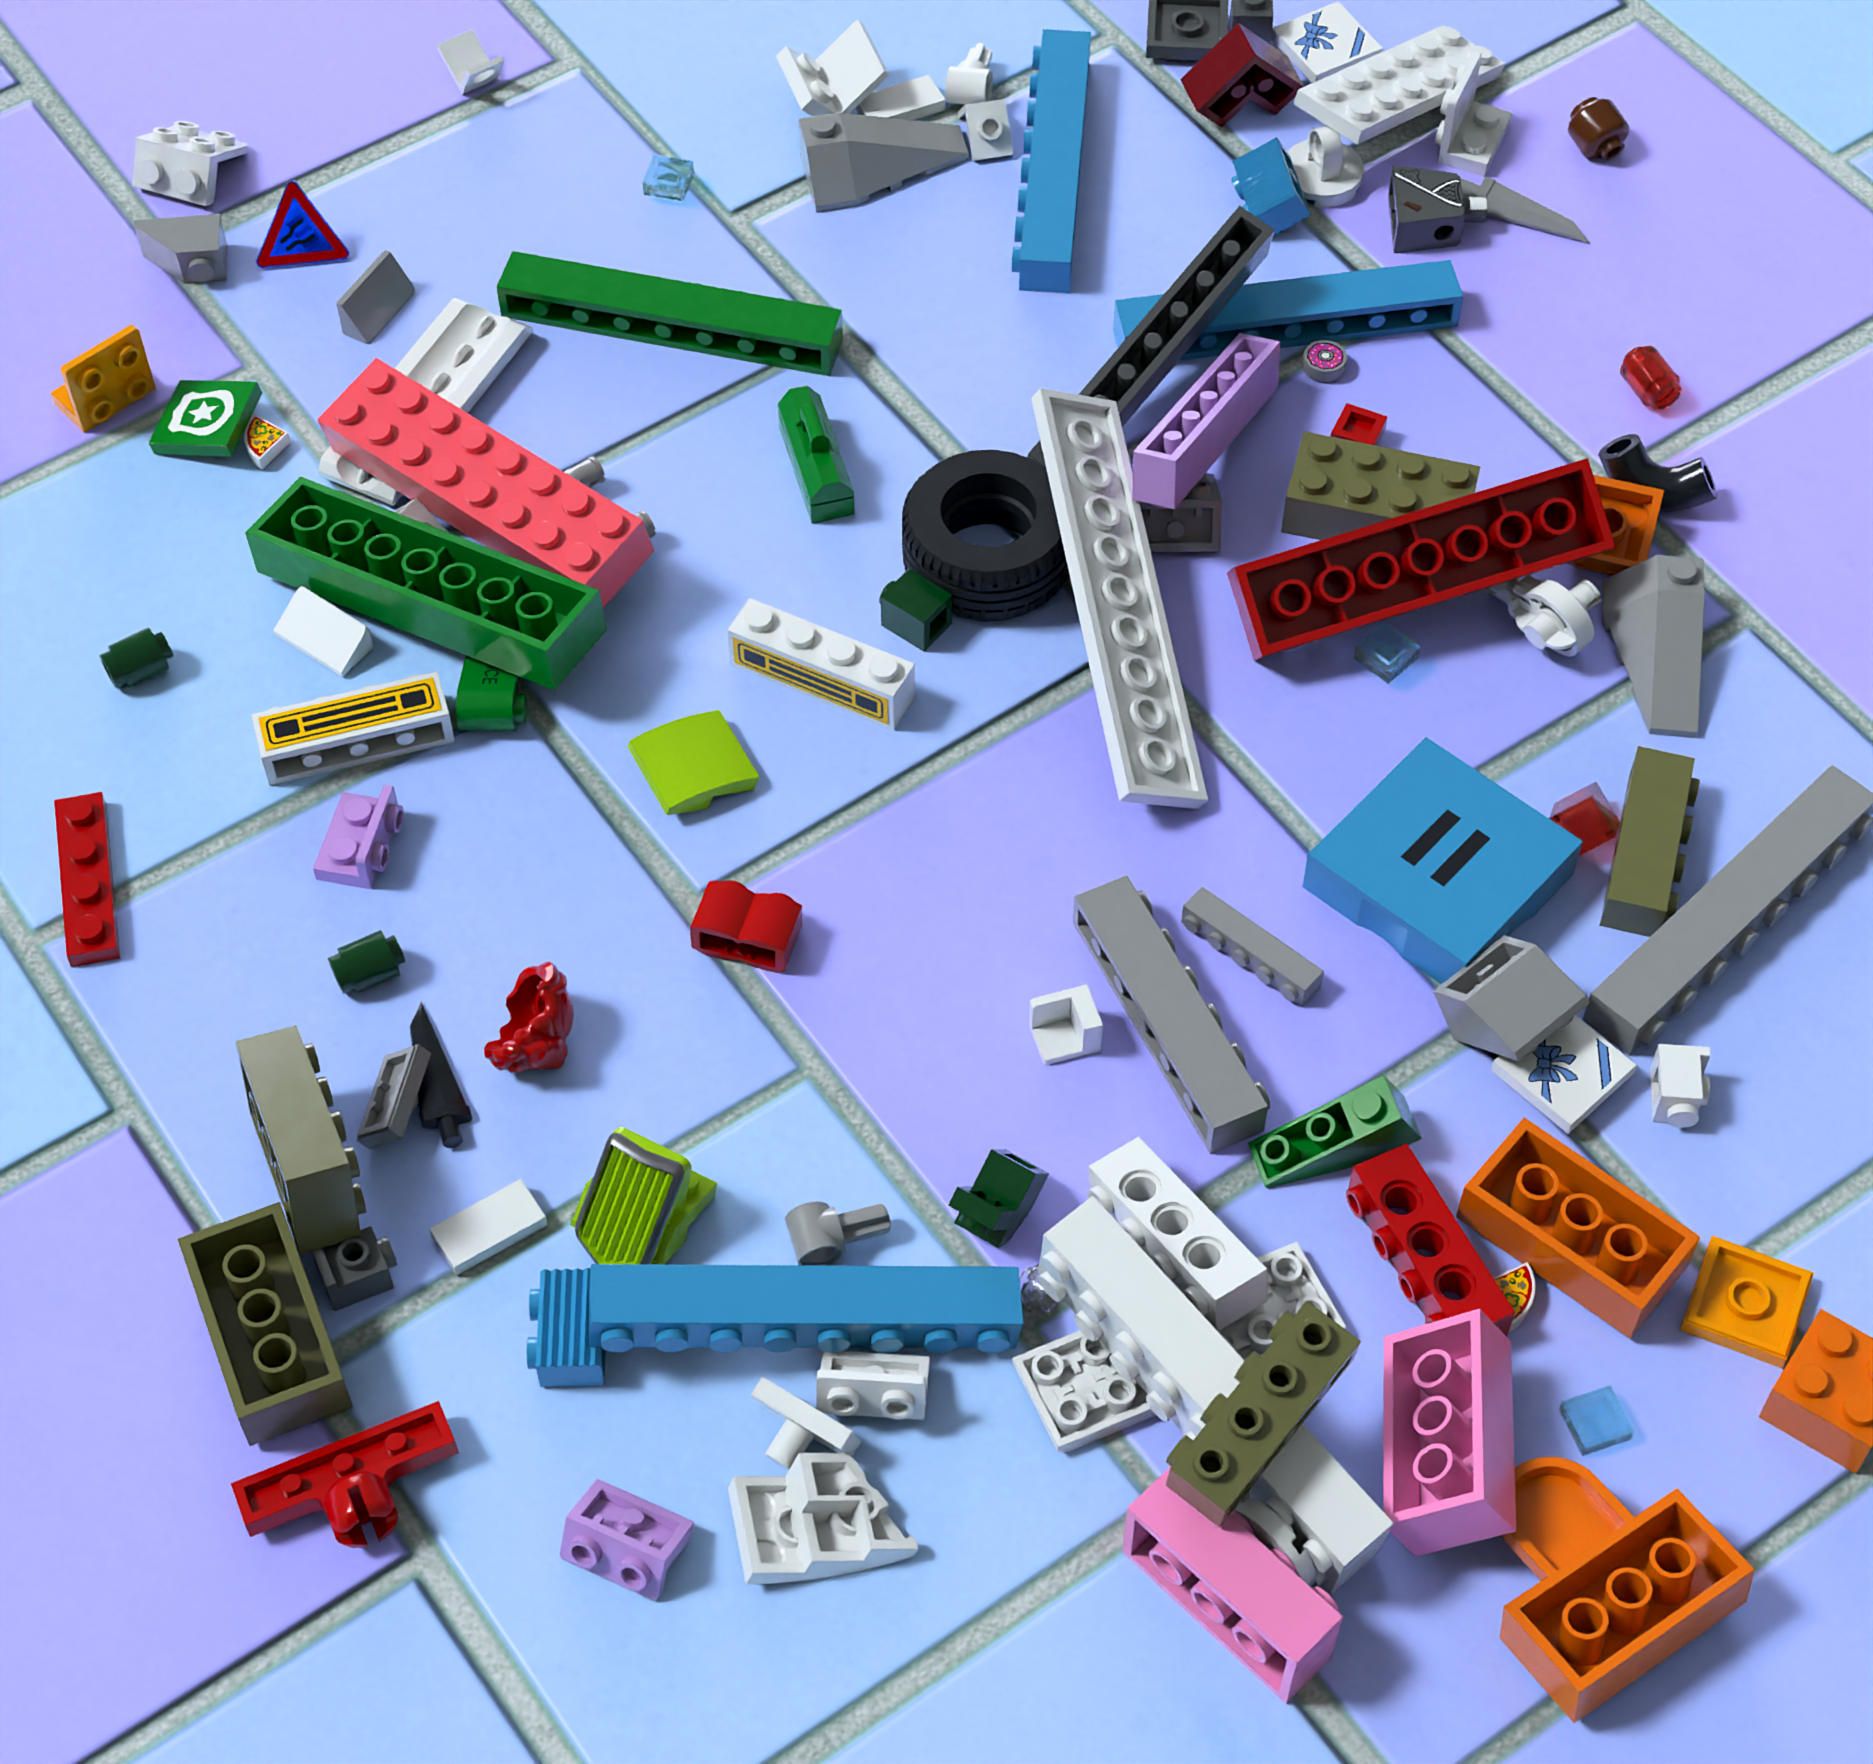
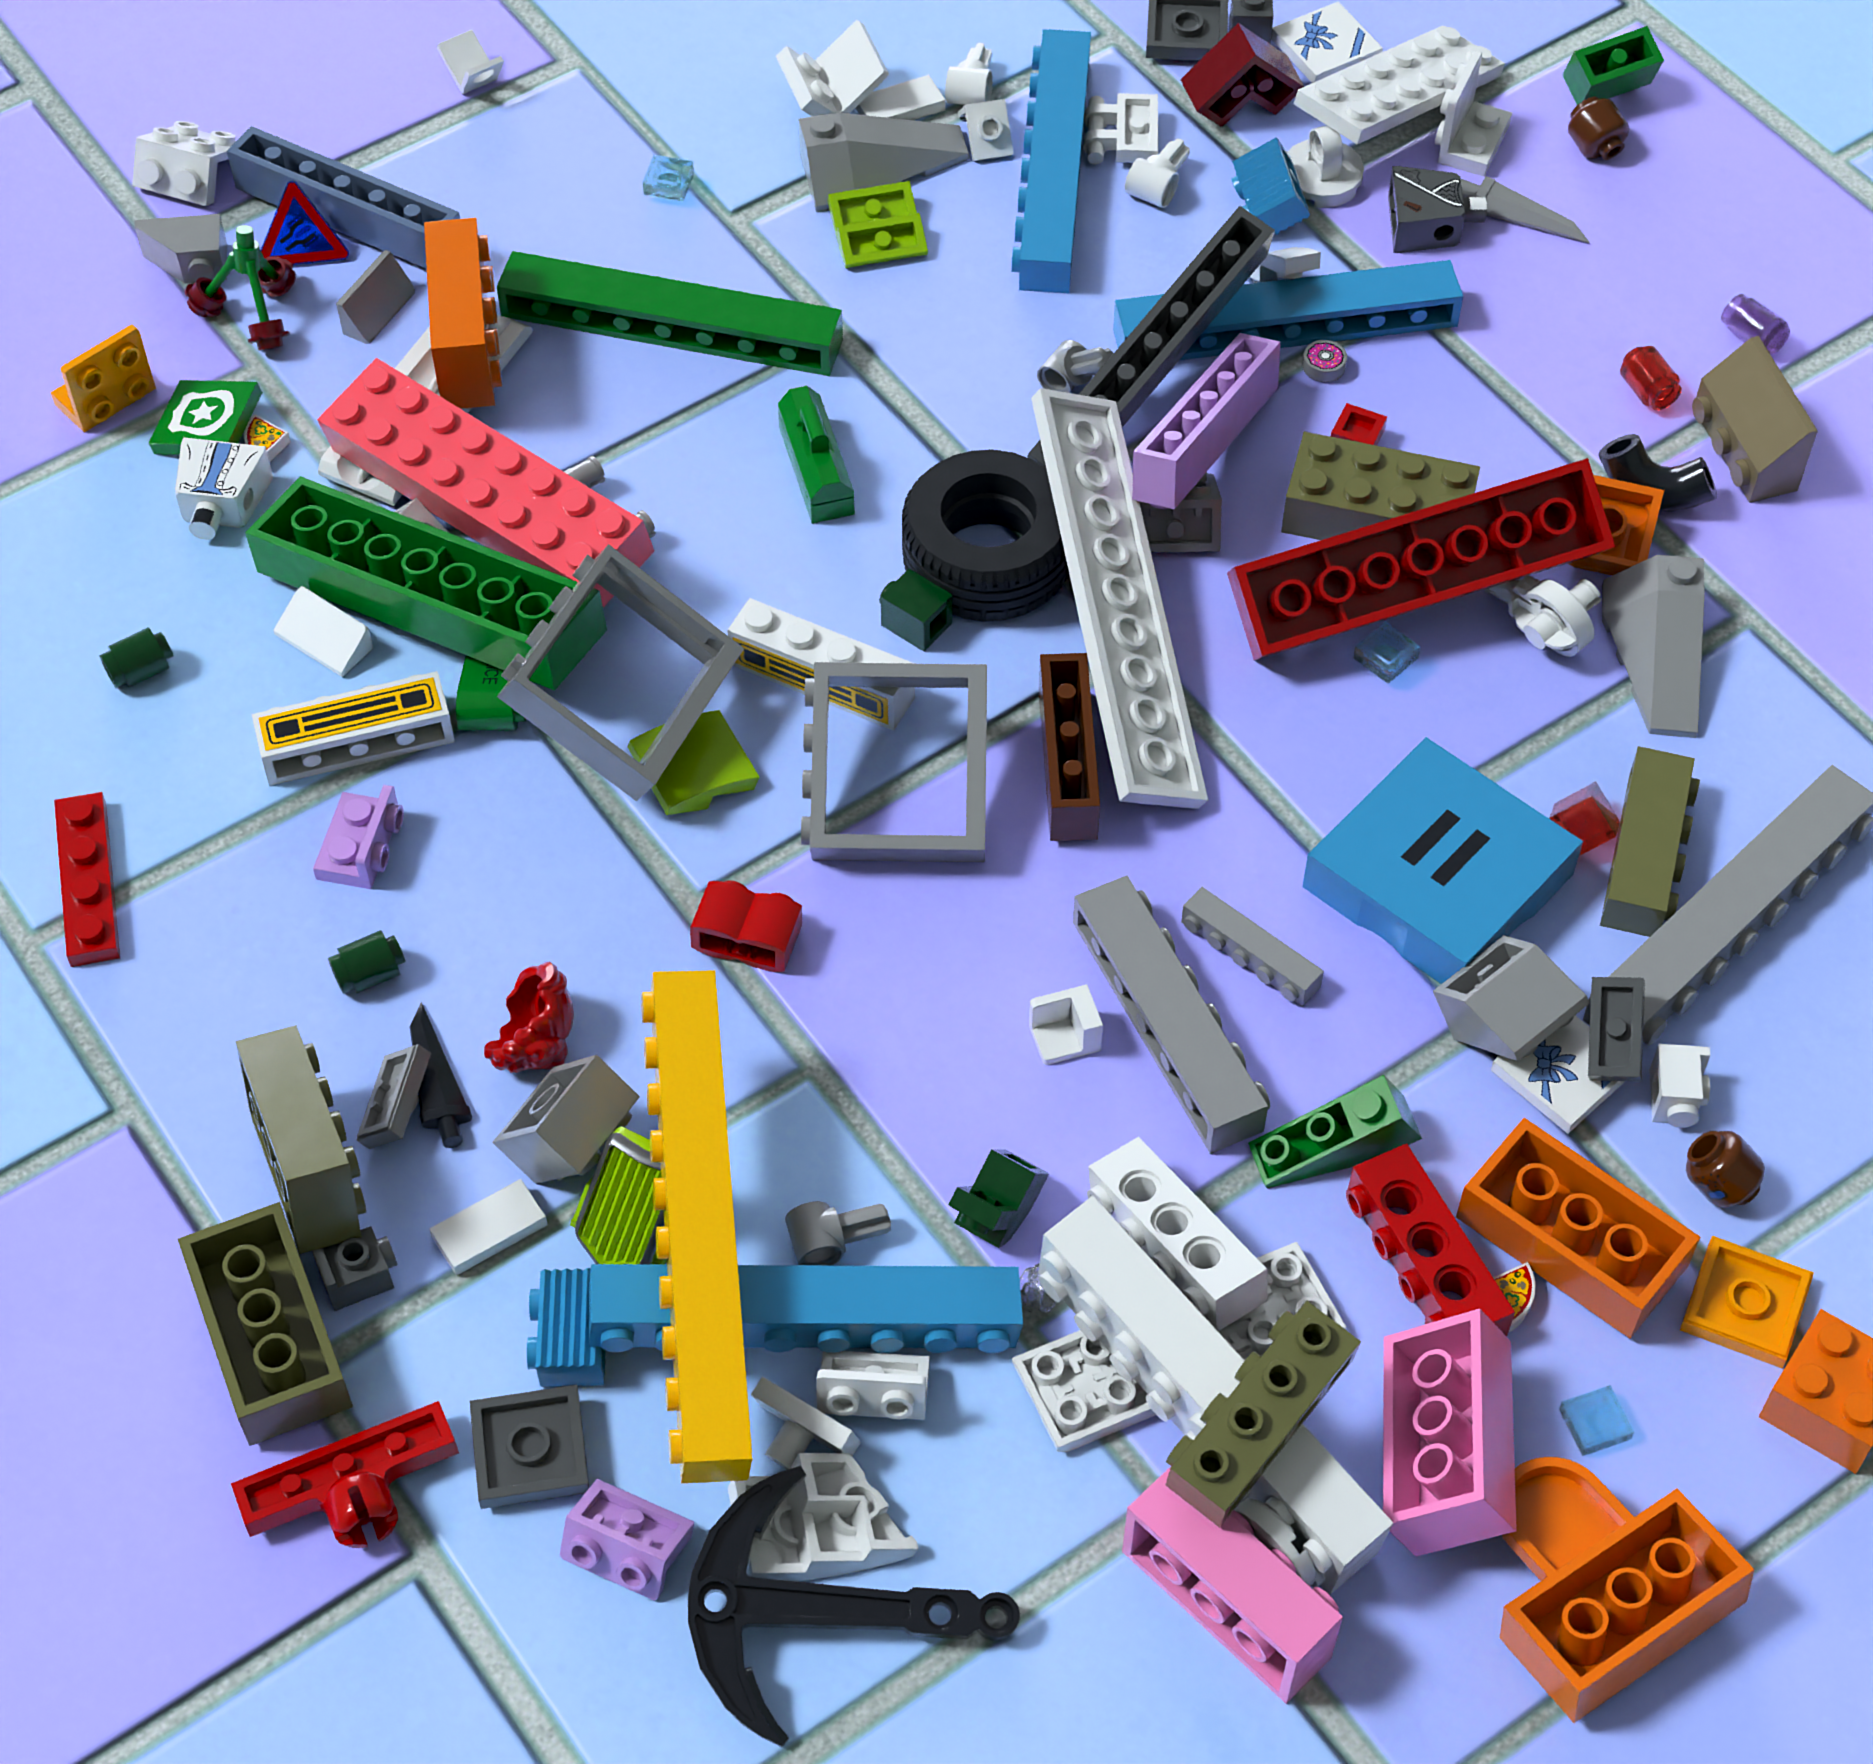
none -> white torso [175,437,273,540]
none -> plant [185,225,296,351]
none -> sand blue brick [227,126,460,269]
none -> orange brick [424,217,502,409]
none -> dark grey plate [469,1385,590,1509]
none -> light grey brick [492,1054,640,1184]
none -> light grey window [497,544,744,801]
none -> yellow brick [641,970,753,1484]
none -> black piece [688,1466,1020,1747]
none -> light grey window [801,662,987,863]
none -> lime slope [827,181,928,268]
none -> light grey axle [1037,340,1113,393]
none -> reddish brown brick [1038,653,1100,841]
none -> white plate [1083,93,1158,165]
none -> white axle [1124,138,1190,208]
none -> white slope [1250,247,1321,283]
none -> green brick [1562,26,1664,105]
none -> dark grey plate [1588,977,1645,1082]
none -> reddish brown head [1685,1131,1765,1207]
none -> dark tan slope [1692,336,1818,503]
none -> clear purple piece [1721,294,1790,356]

